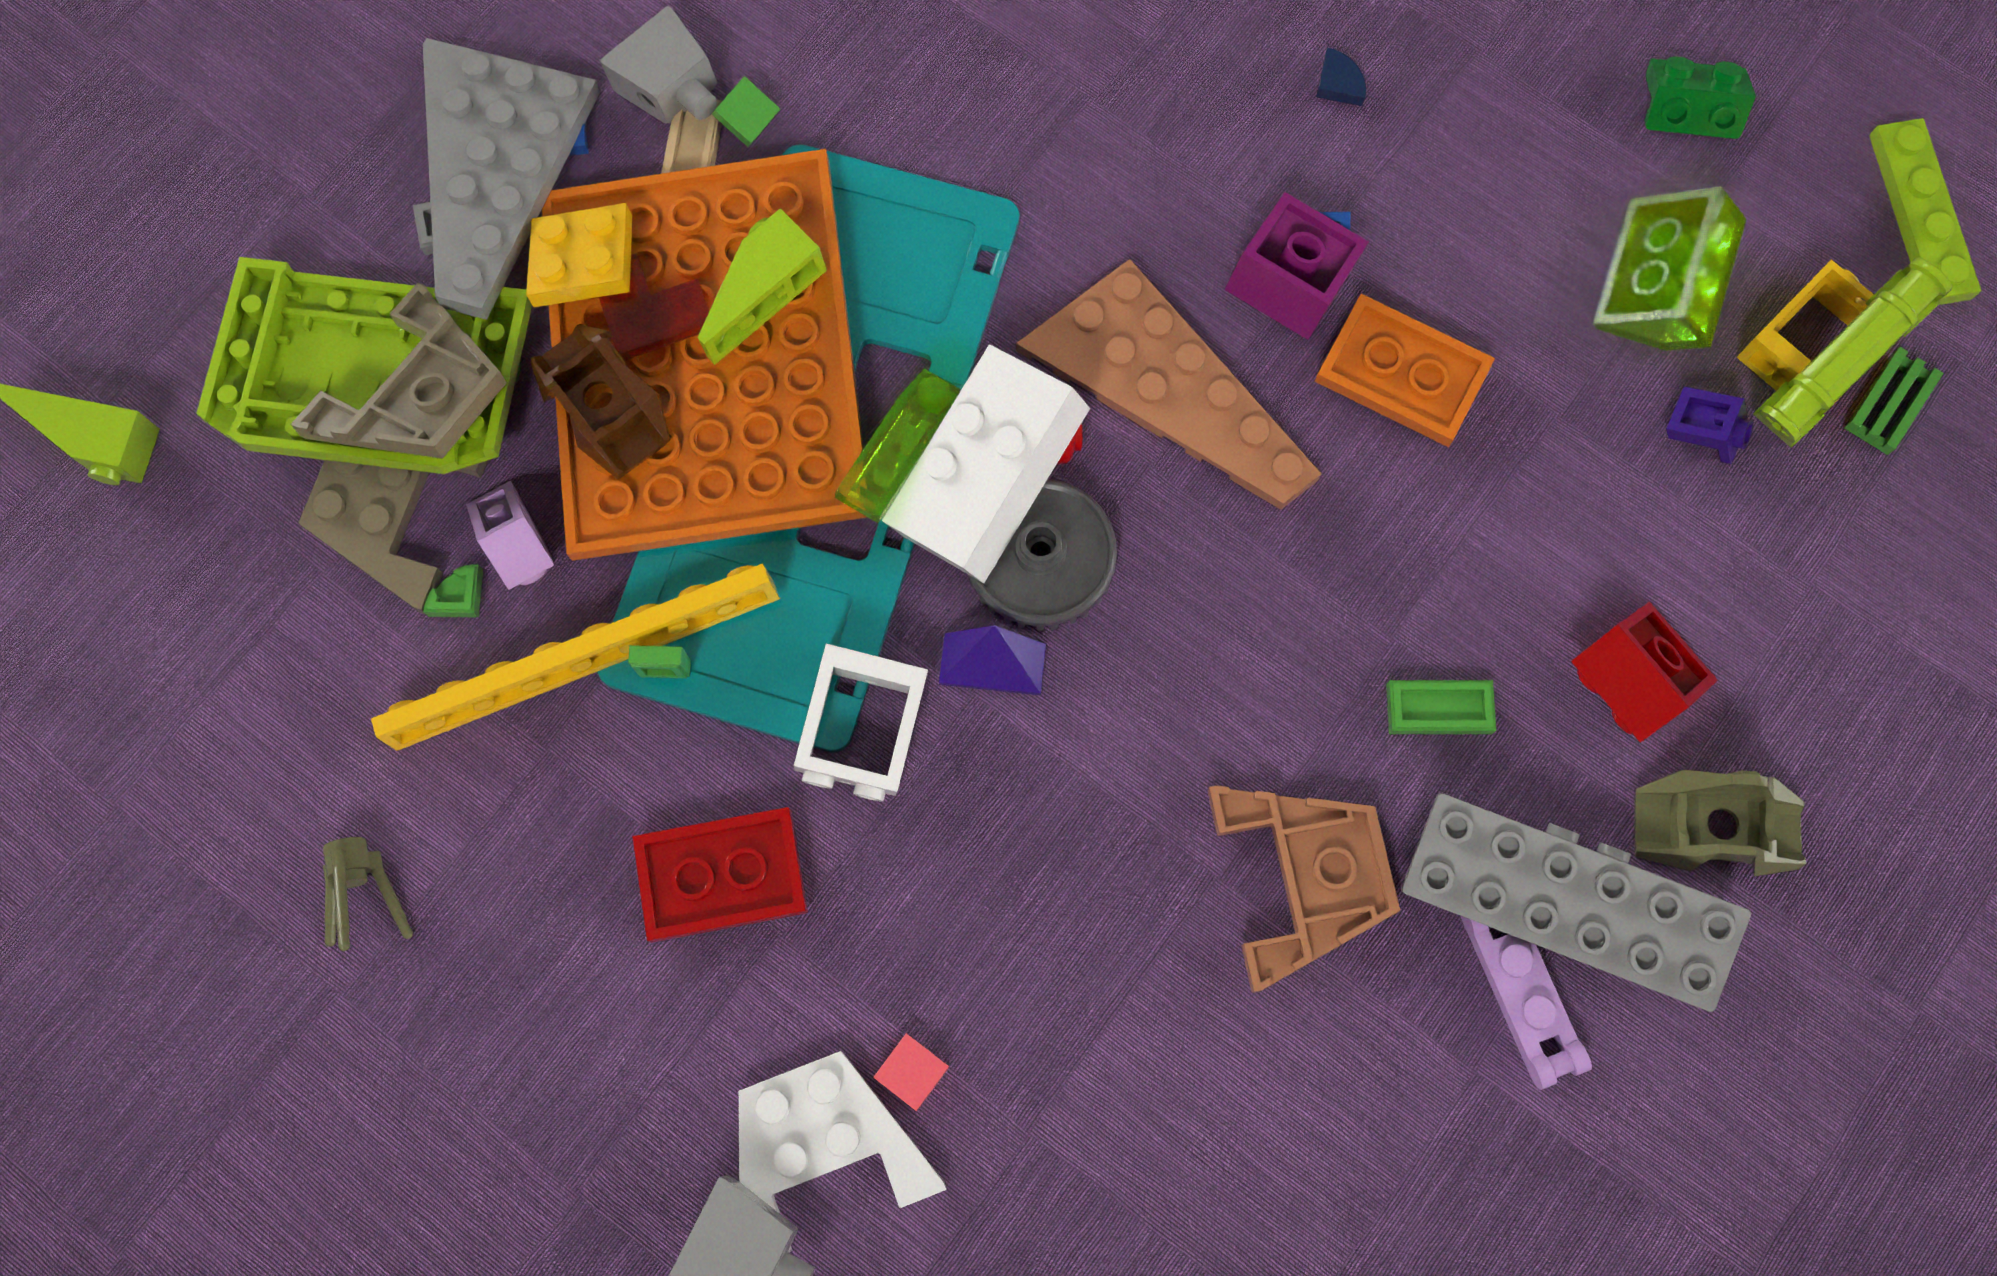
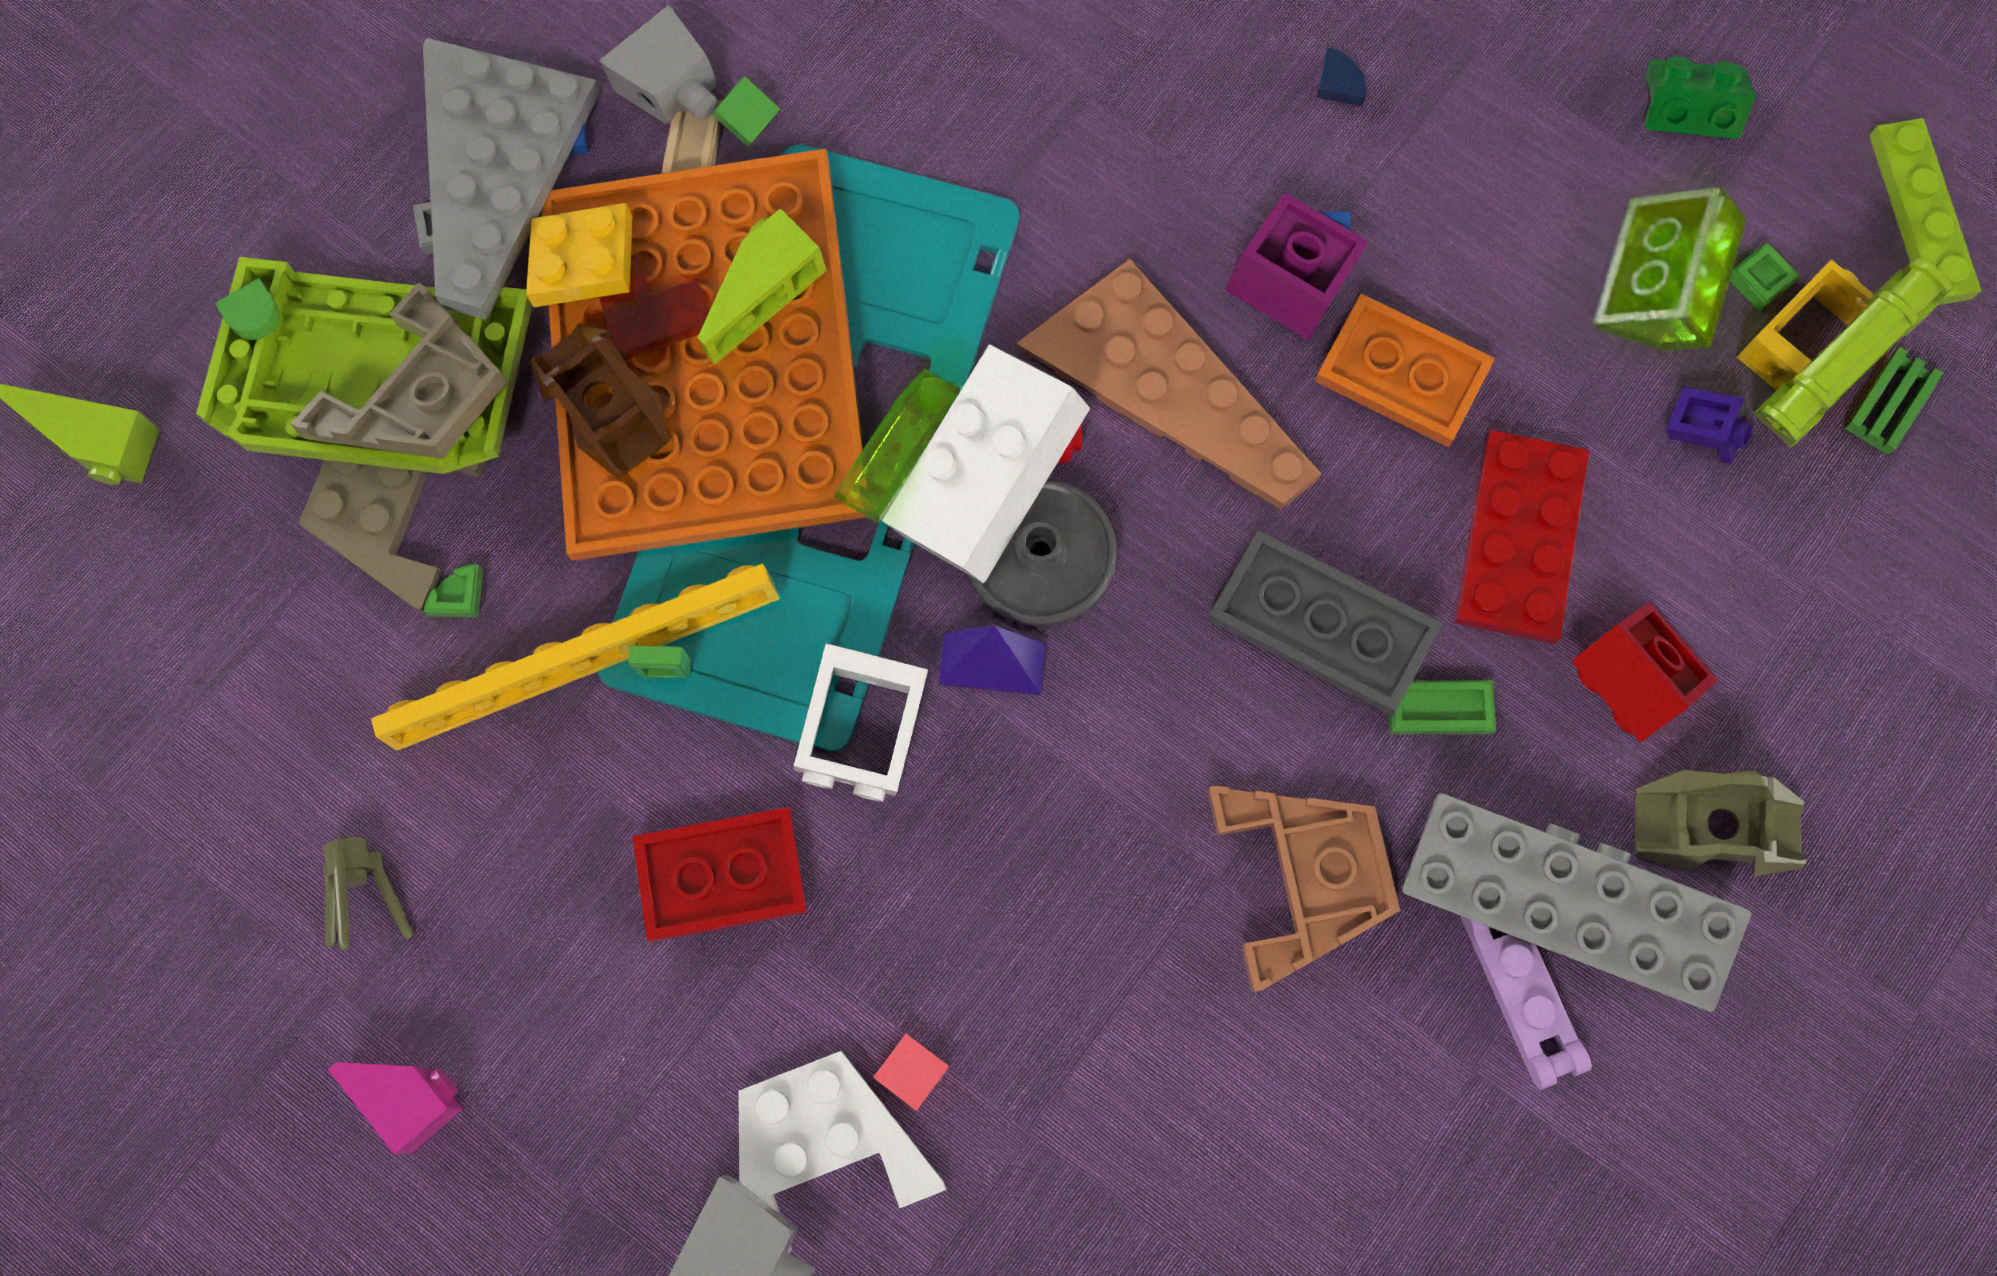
lavender slope [466,480,554,590] -> none
none -> bright green tile [215,278,280,340]
none -> dark pink slope [328,1062,463,1155]
none -> dark grey plate [1209,530,1444,716]
none -> red plate [1454,430,1590,644]
none -> bright green tile [1726,242,1801,312]

